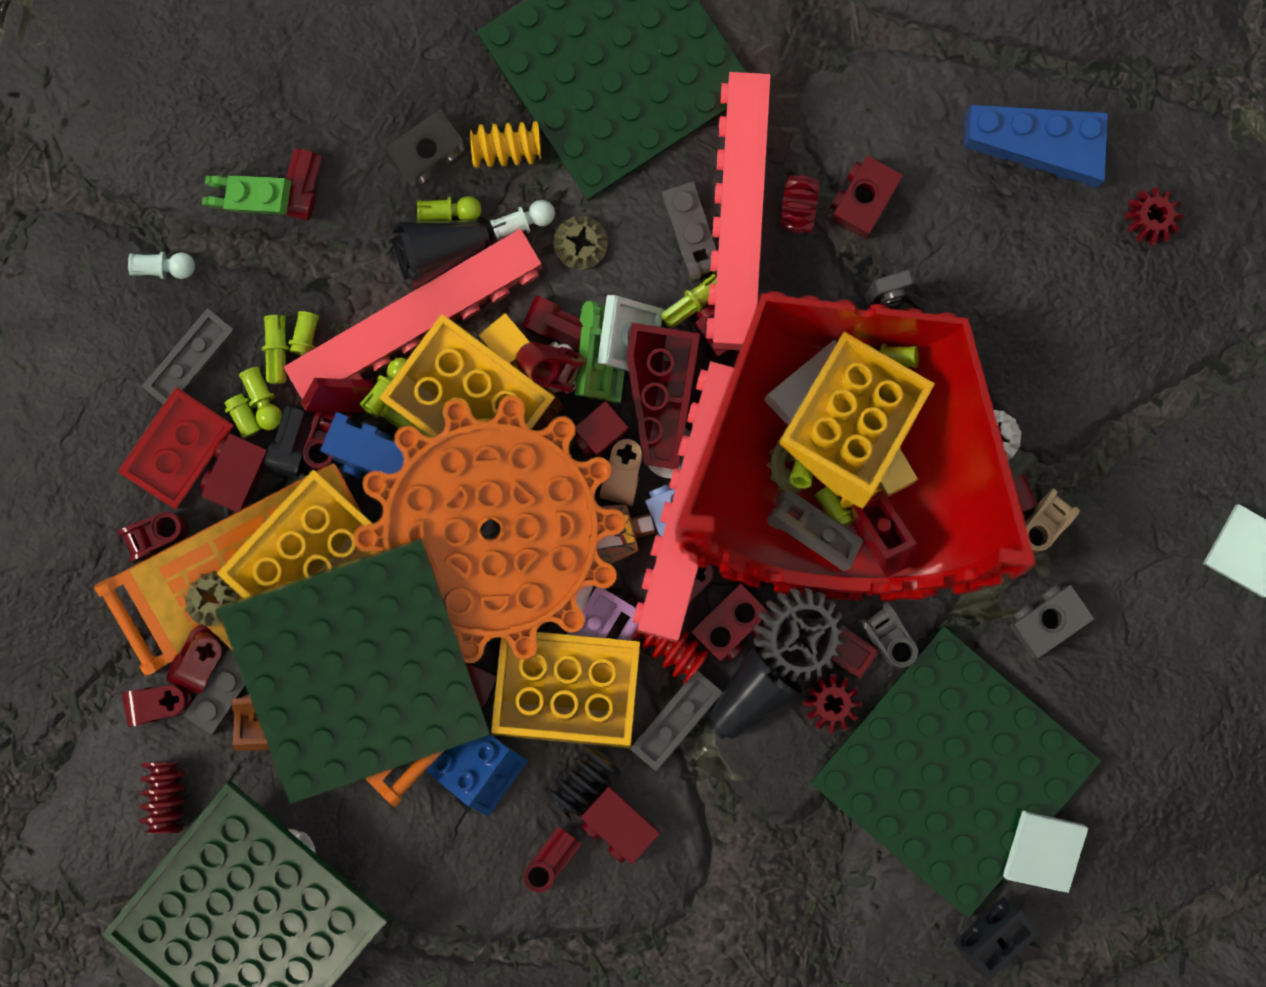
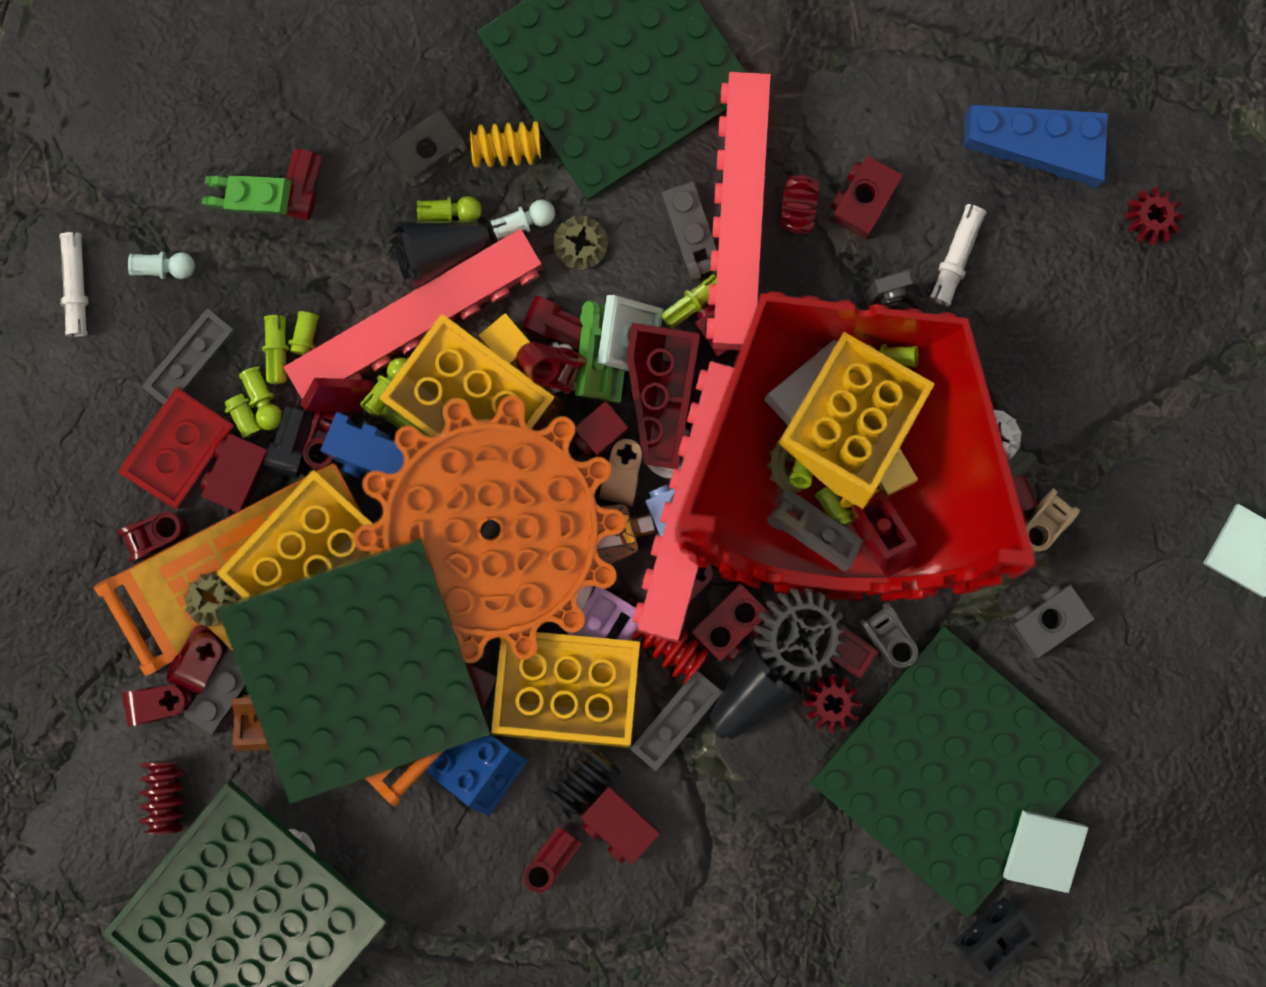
none -> white pin [59,232,89,337]
none -> white pin [930,204,987,306]

